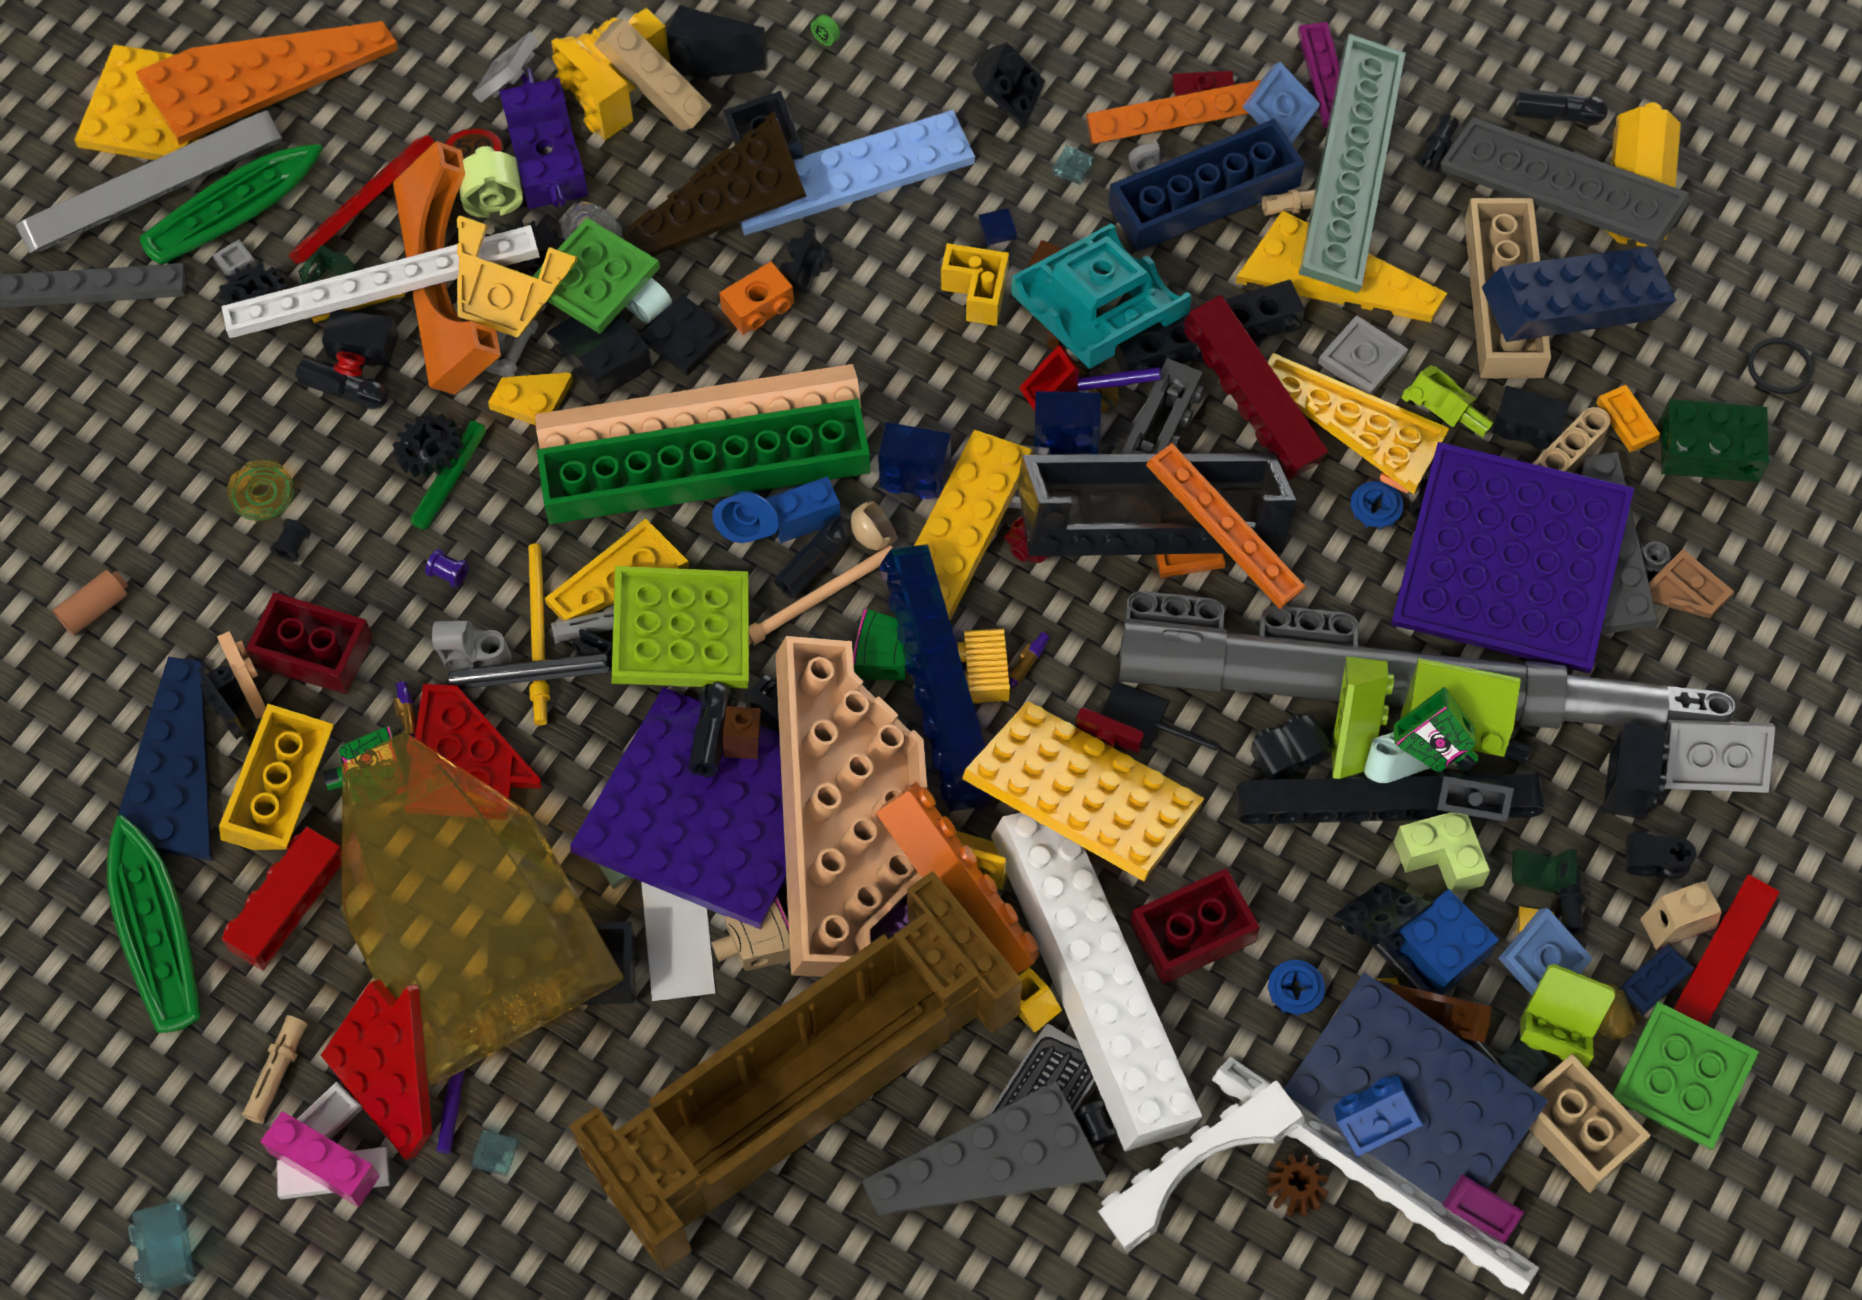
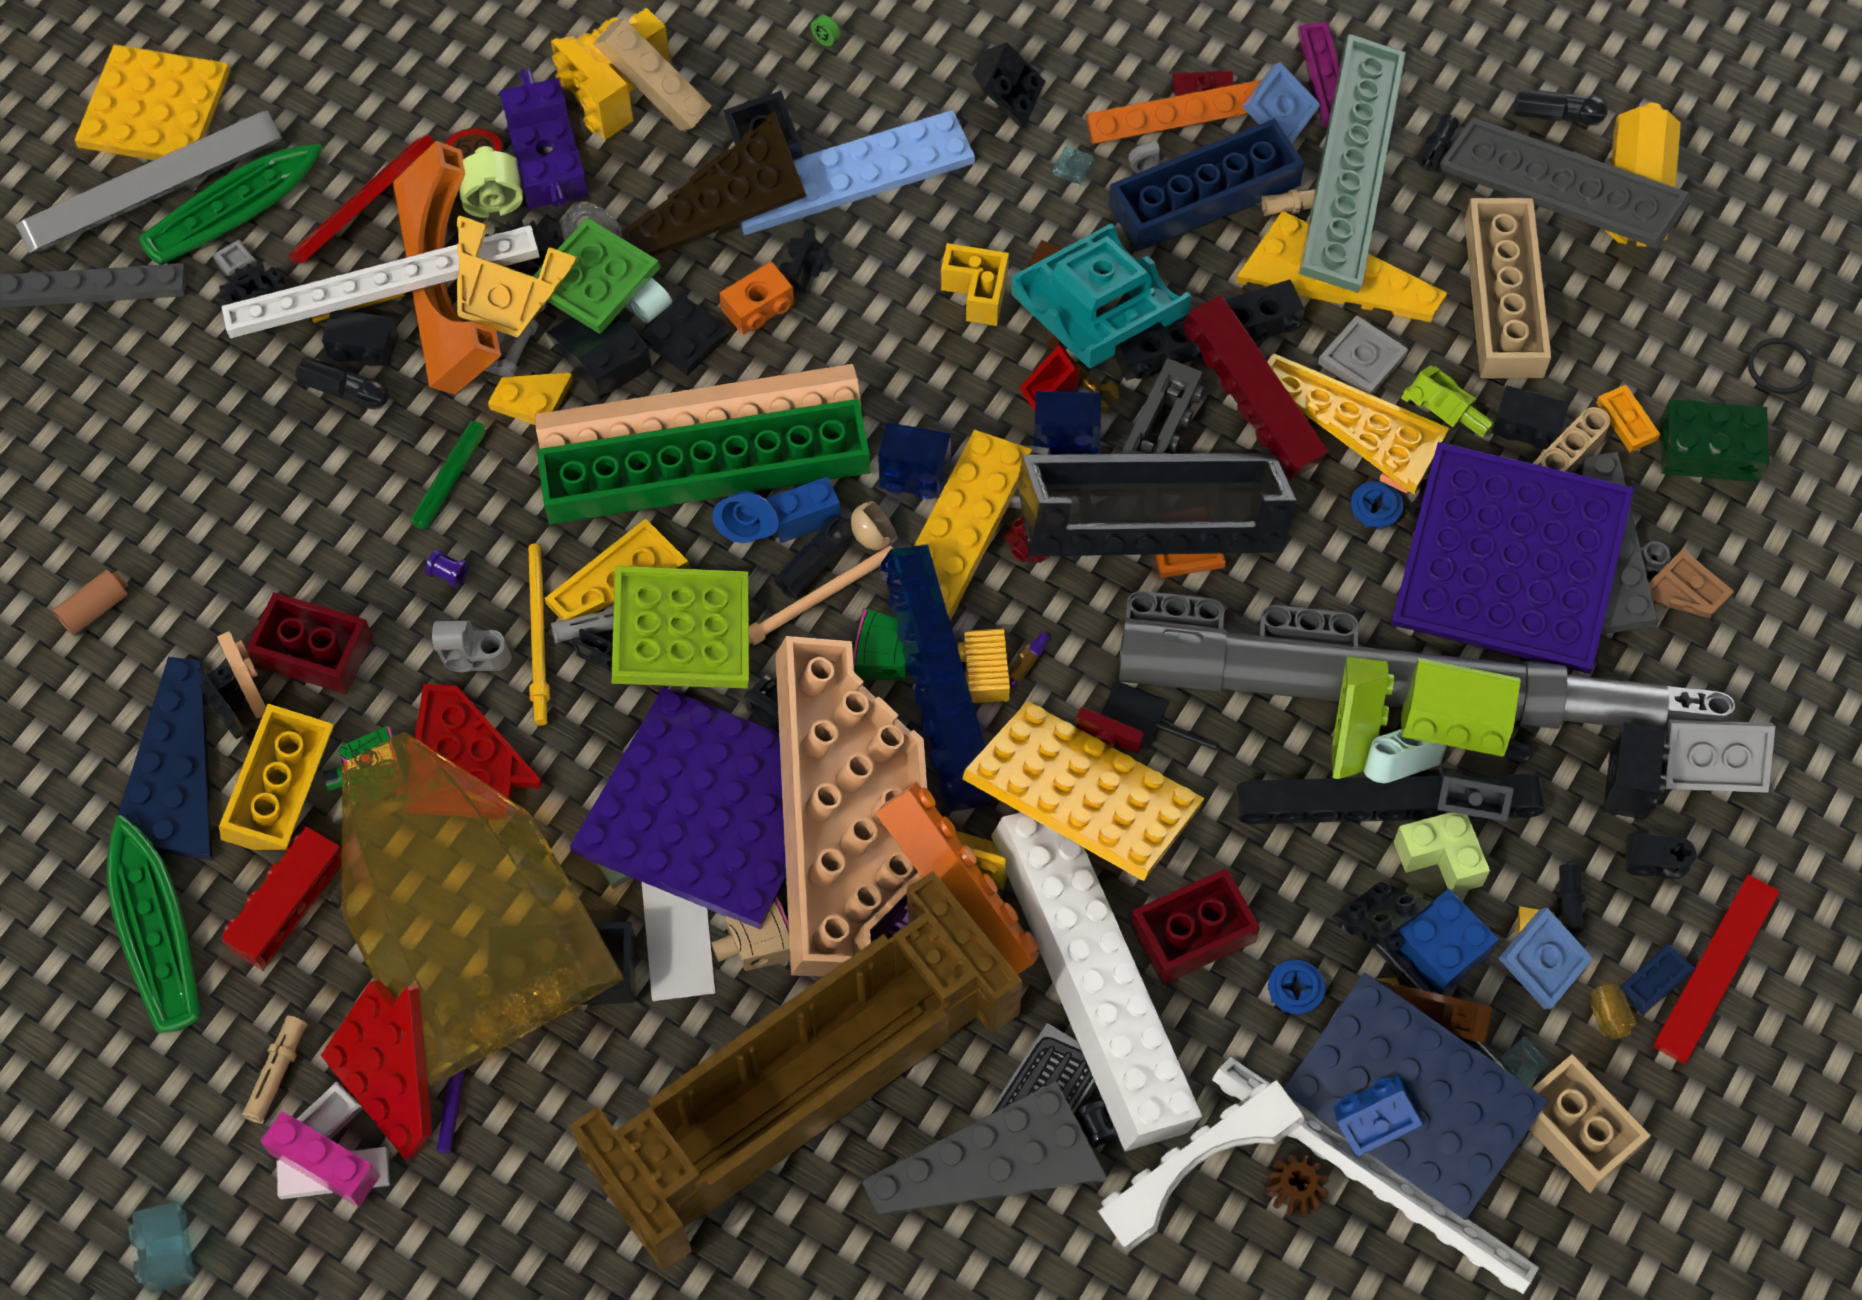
orange wing [136,21,398,145] -> none
clear yellow tile [227,460,294,521] -> none
black bush [270,519,311,562] -> none
clear green bracket [298,245,357,285] -> none
red bush [333,351,365,376] -> none
black gear [392,413,464,479] -> none
pearl gold piece [394,681,416,743] -> none
black axle [448,653,611,690] -> none
clear light blue tile [471,1130,519,1177] -> none
light grey plate [472,32,538,103] -> none
black slope [666,5,768,78] -> none
black piece [688,681,733,778] -> none
reddish brown brick [723,706,760,759] -> none
clear blue tile [979,208,1017,245] -> none
yellow brick [1018,967,1062,1033] -> none
dark purple piece [1078,367,1162,391] -> none
orange tile [1146,443,1306,609] -> none
black brick [1250,714,1333,780] -> none
green torso [1393,687,1479,771] -> none
magenta tile [1442,1174,1524,1243] -> none
dark blue brick [1482,246,1676,342] -> none
clear green bracket [1512,849,1577,893] -> none
lime bracket [1520,964,1615,1068] -> none
bright green plate [1612,1002,1759,1150] -> none
tan torso [1640,881,1721,950] -> none

